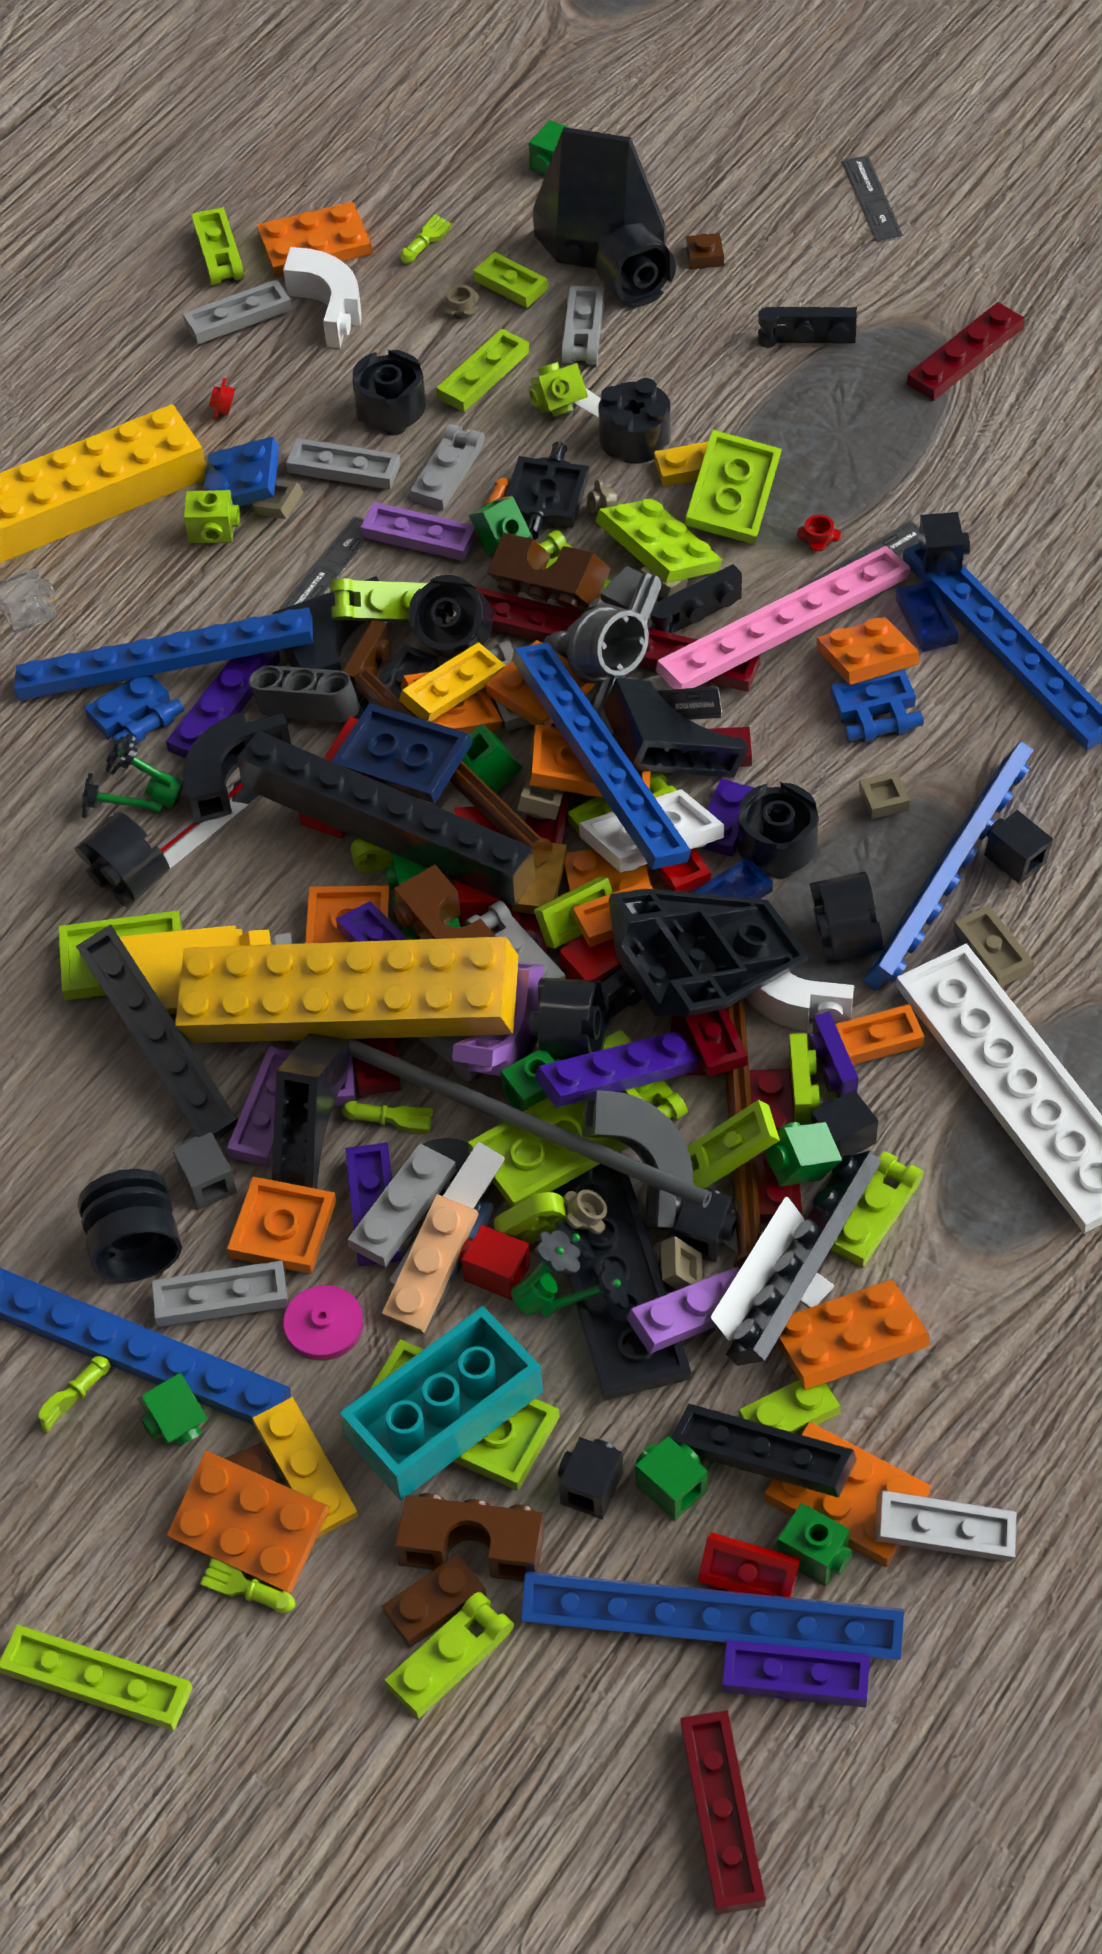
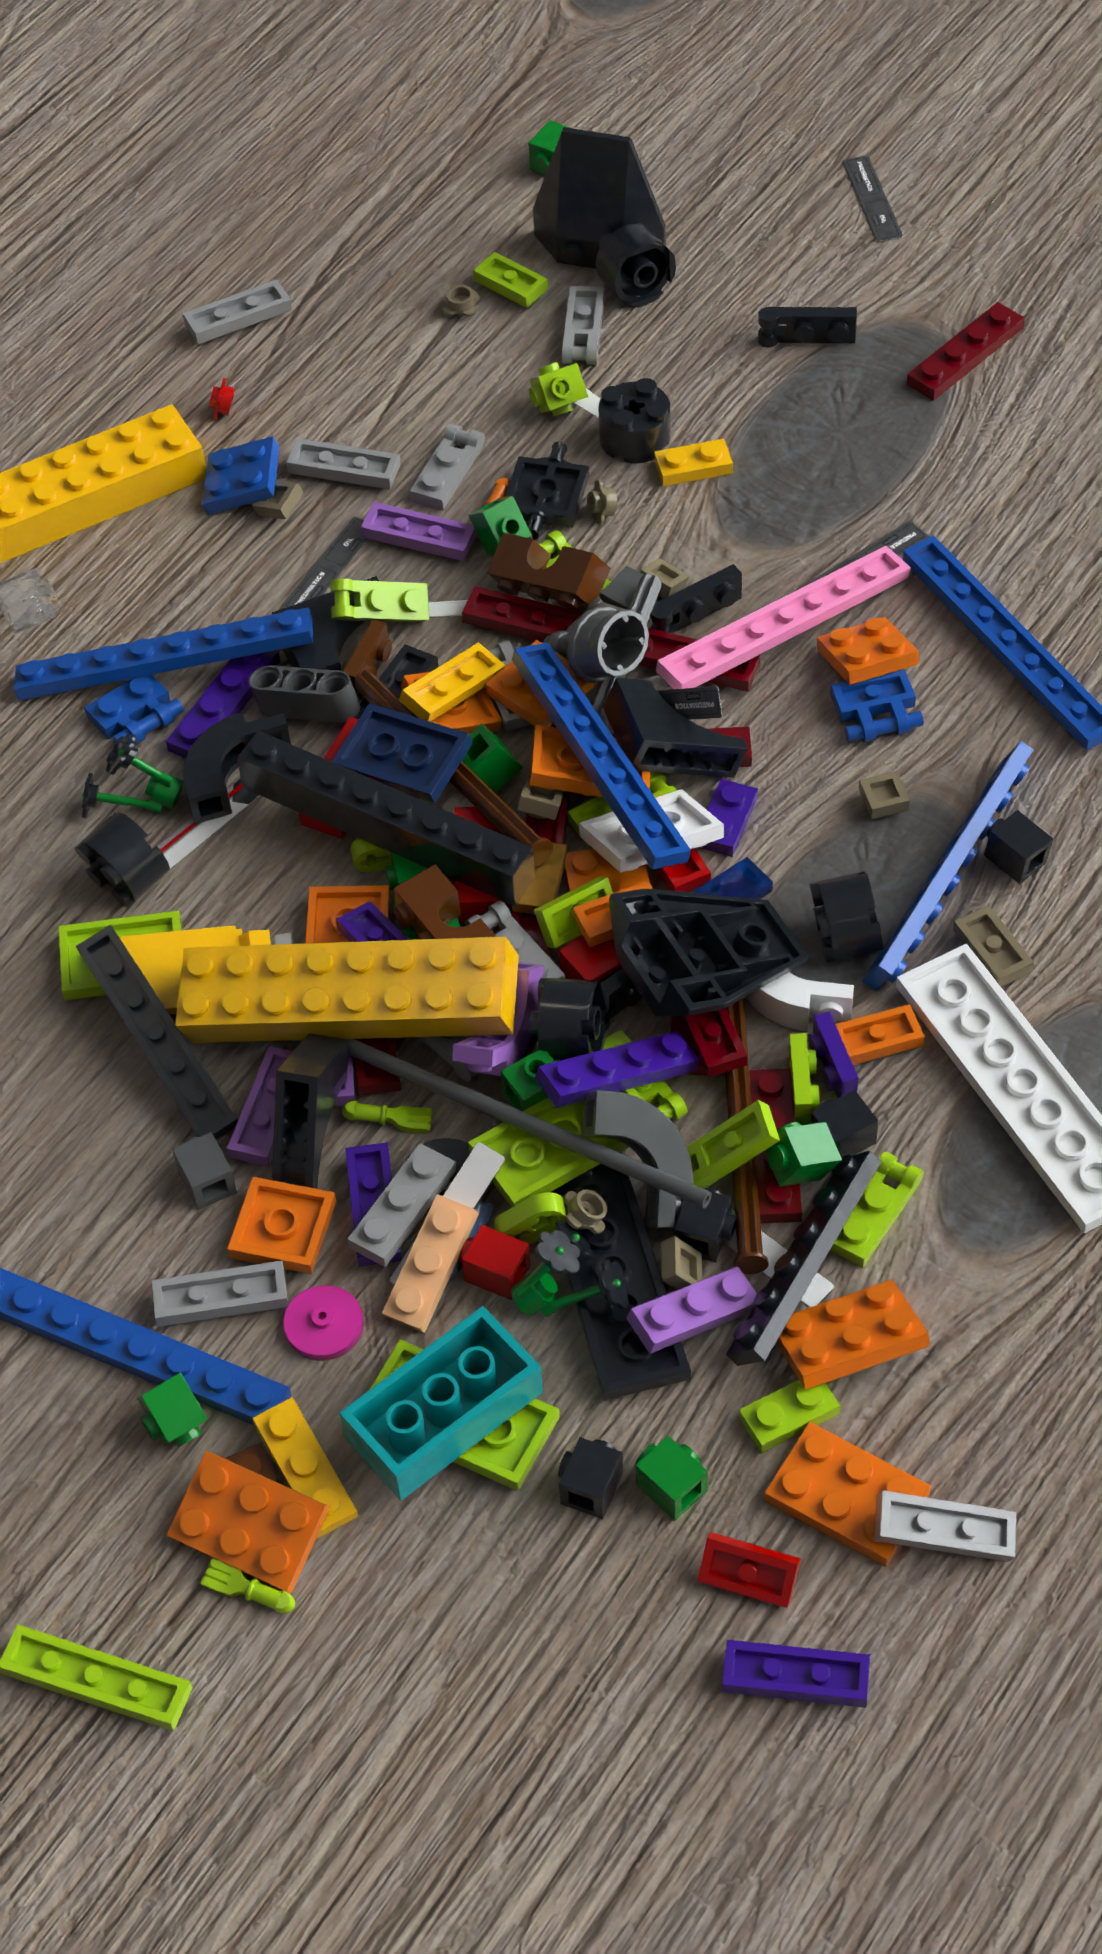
lime piece [38,1356,110,1433] -> none
black wheel [77,1169,182,1282] -> none
lime brick [184,490,240,543] -> none
lime plate [191,207,245,286] -> none
orange plate [257,202,372,277] -> none
white arch [283,247,362,349] -> none
black brick [352,350,426,435] -> none
reddish brown plate [382,1553,486,1648] -> none
lime plate [385,1592,514,1719] -> none
reddish brown arch [395,1493,545,1582] -> none
lime piece [400,214,452,264] -> none
black brick [408,575,493,659] -> none
lime plate [436,328,530,412] -> none
blue plate [521,1571,904,1660] -> none
lime plate [595,499,722,583] -> none
black plate [671,1403,857,1498] -> none
dark red plate [680,1710,766,1915] -> none
lime plate [684,429,782,545] -> none
reddish brown plate [686,233,724,269] -> none
white sticker [711,1197,804,1341] -> none
black brick [738,782,819,879] -> none
green brick [777,1502,853,1586] -> none
red plate [797,515,841,552] -> none
clear blue plate [896,580,959,652] -> none
black brick [918,512,970,574] -> none

